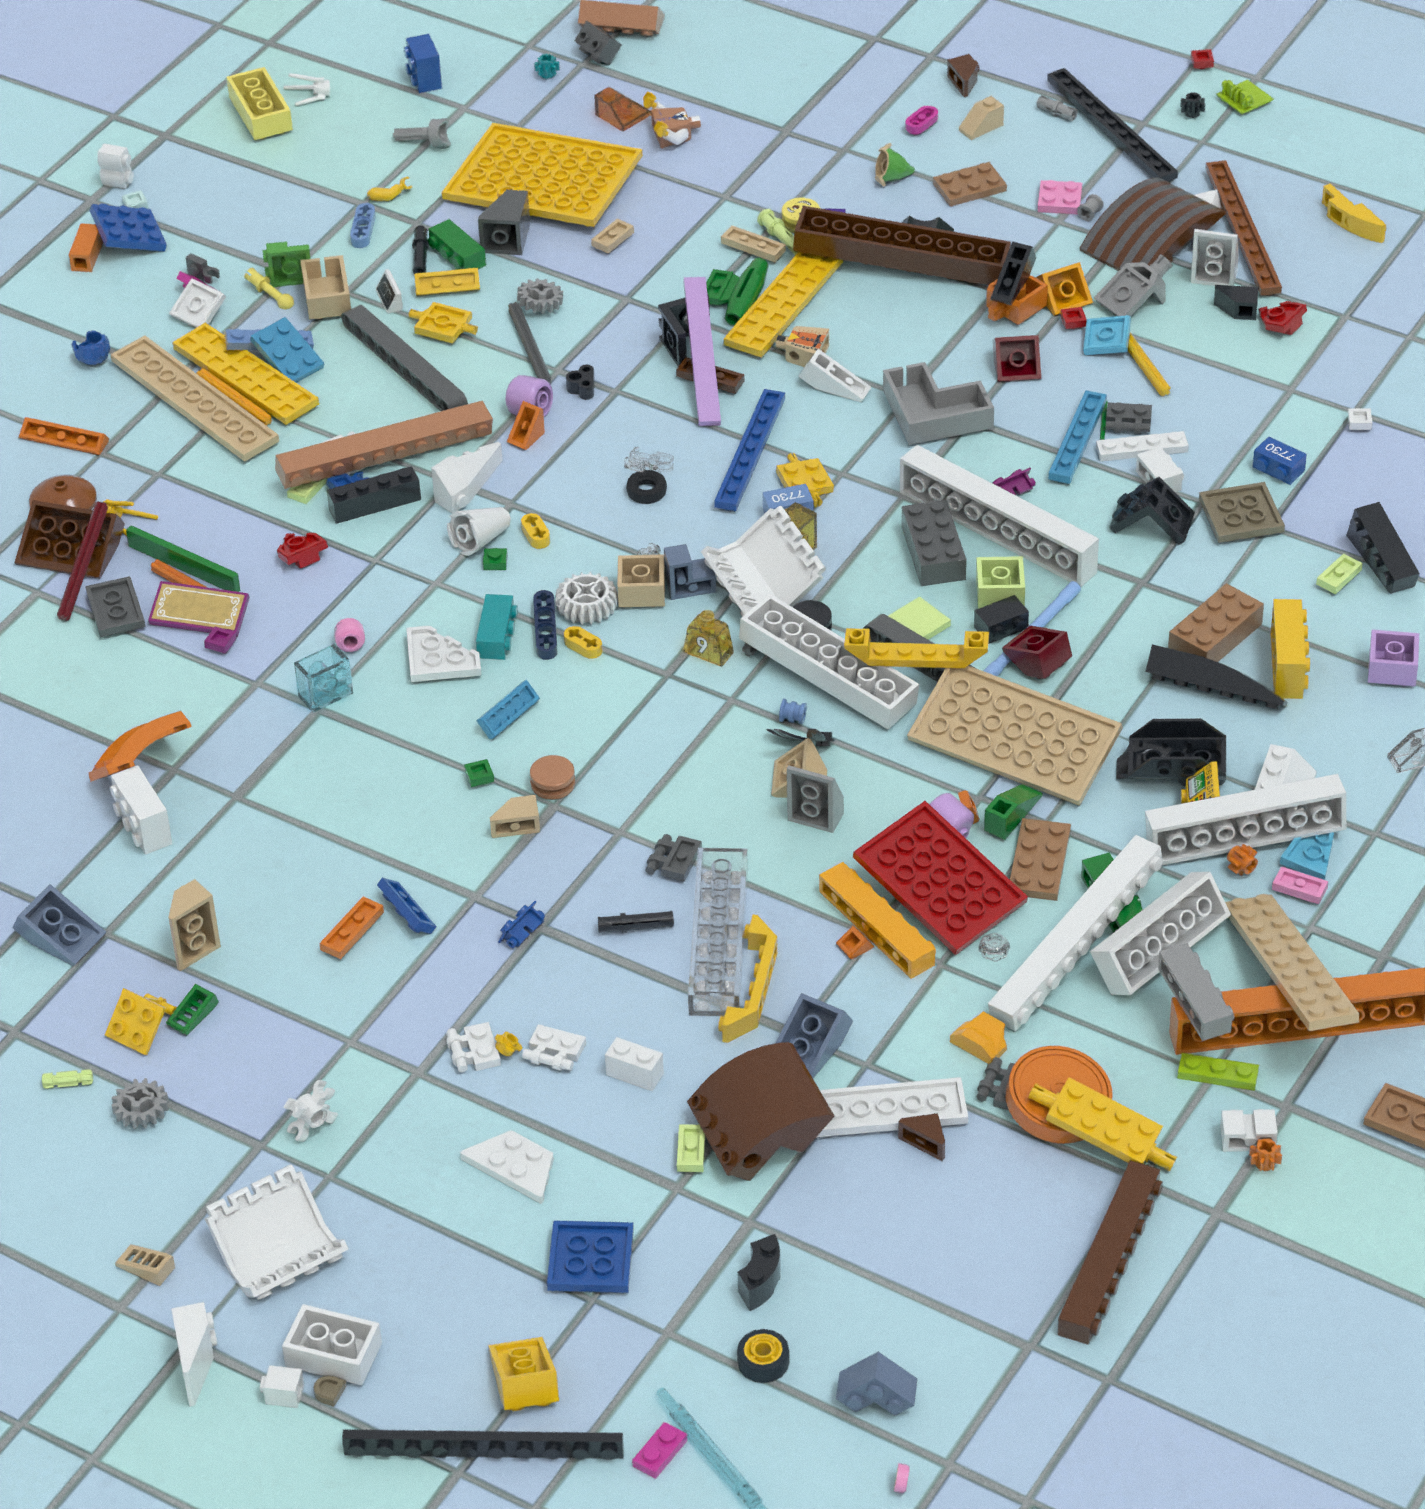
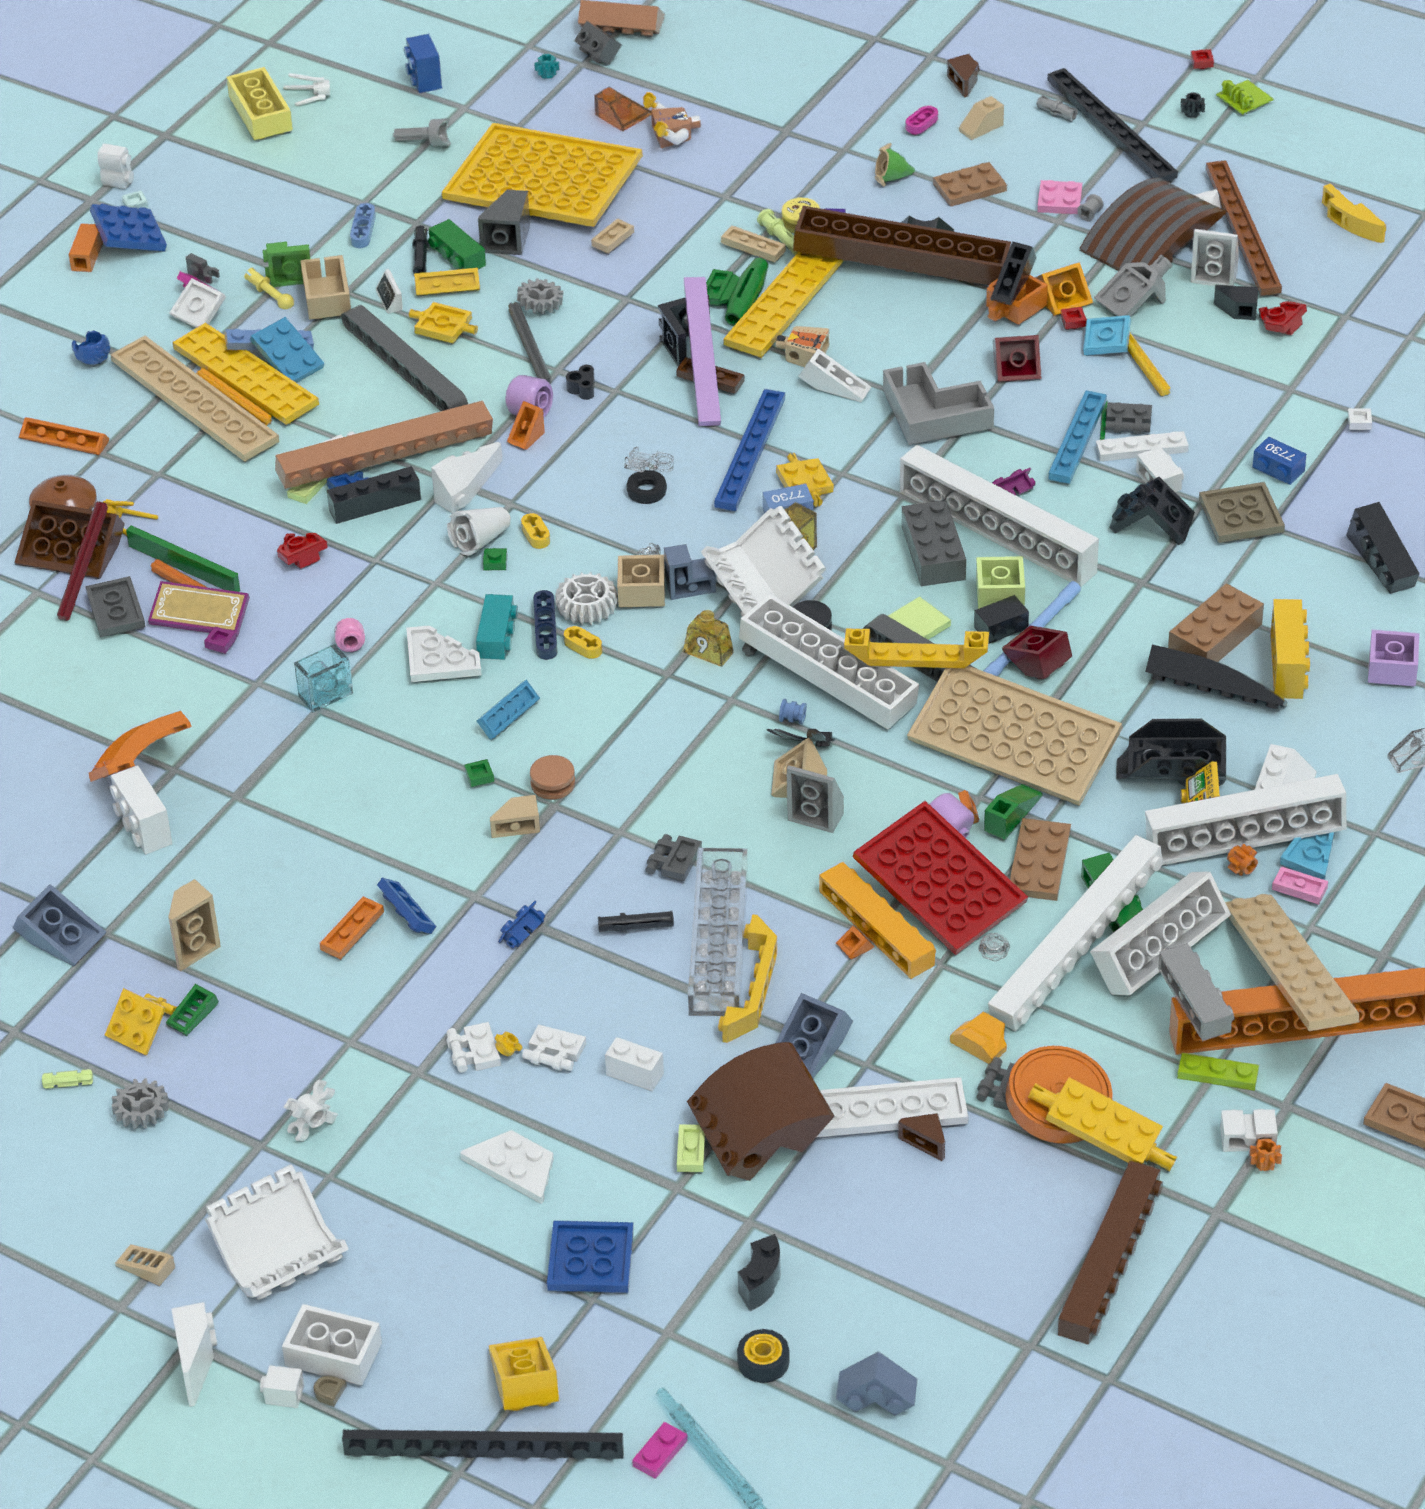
yellow arm [367,177,412,201] -> none
bright pink tile [894,1463,909,1493] -> none
yellowish green plate [1316,554,1363,594] -> none

